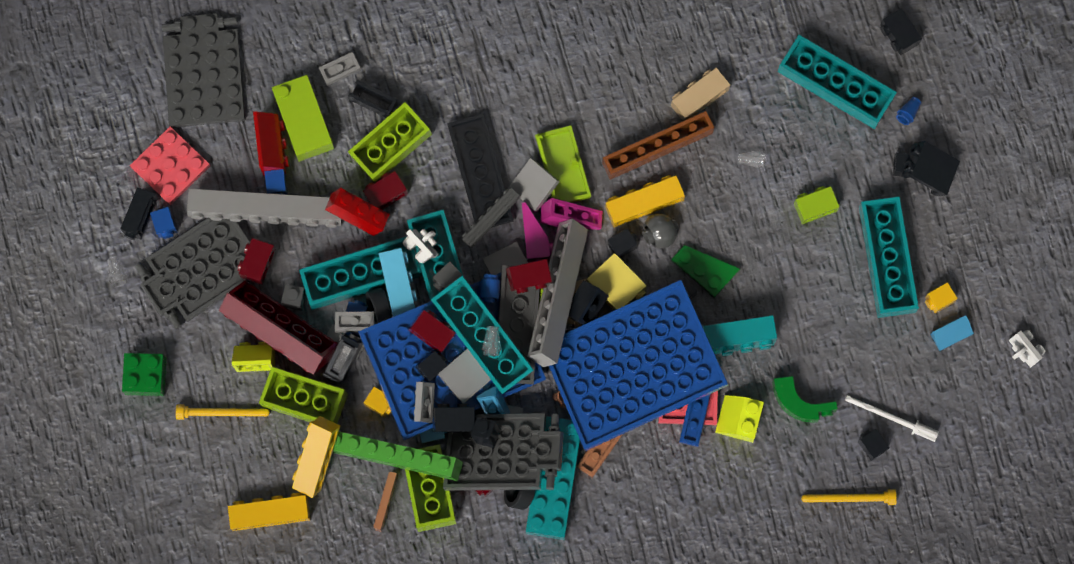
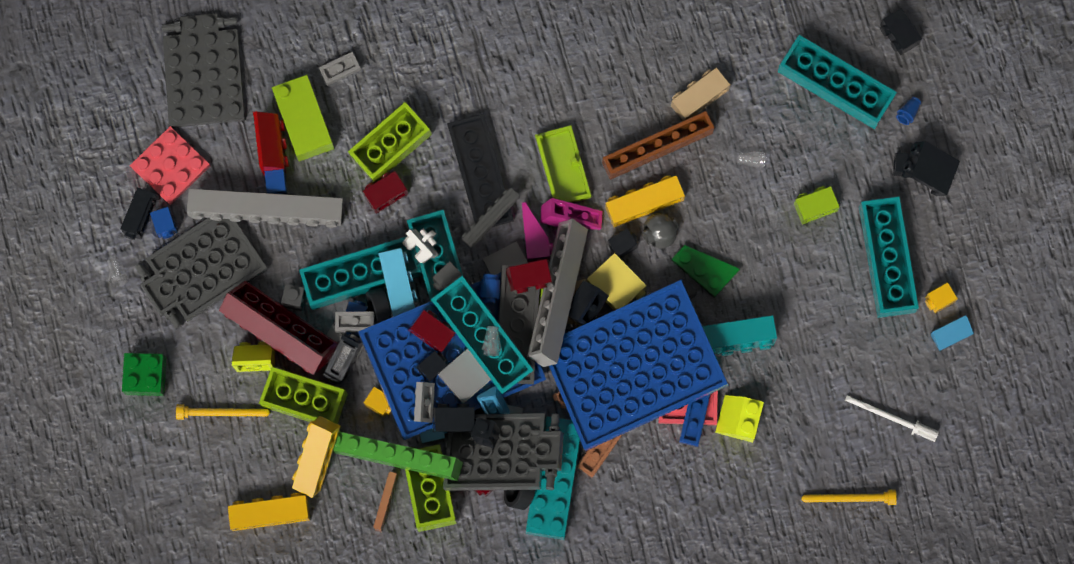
dark red brick [237,238,276,285] -> none
red brick [325,188,390,236] -> none
black window [348,80,399,118] -> none
light grey tile [509,158,560,211] -> none
green arch [772,376,838,423] -> none
black brick [858,429,890,461] -> none
white hips [1009,330,1045,368] -> none

